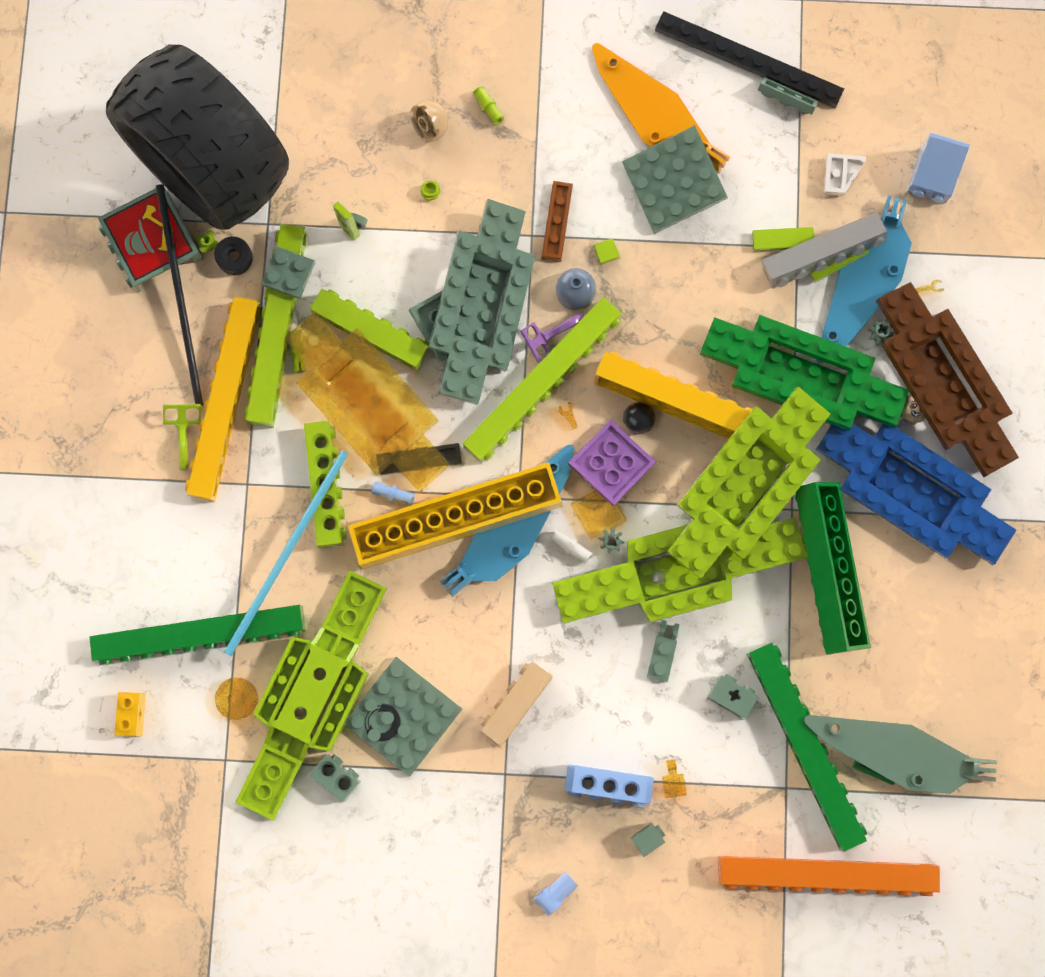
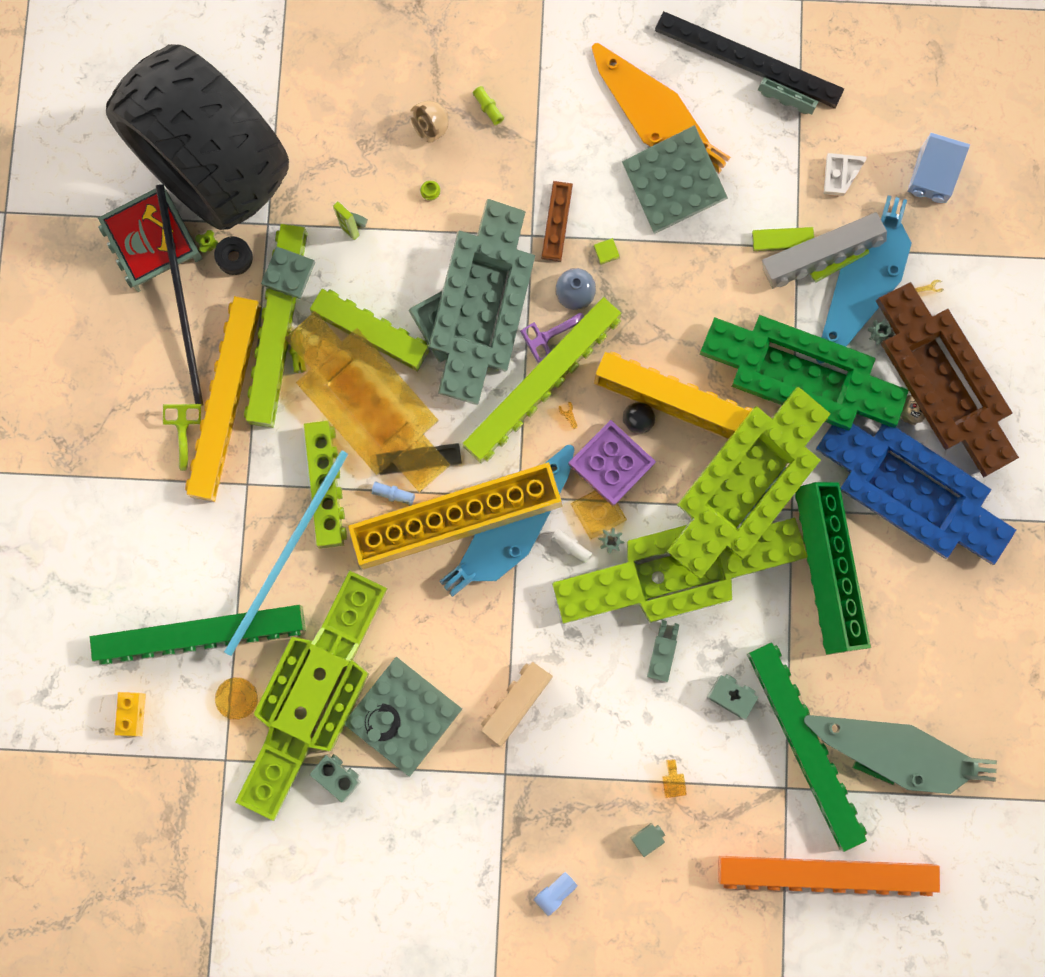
light blue brick [564,764,654,807] -> none

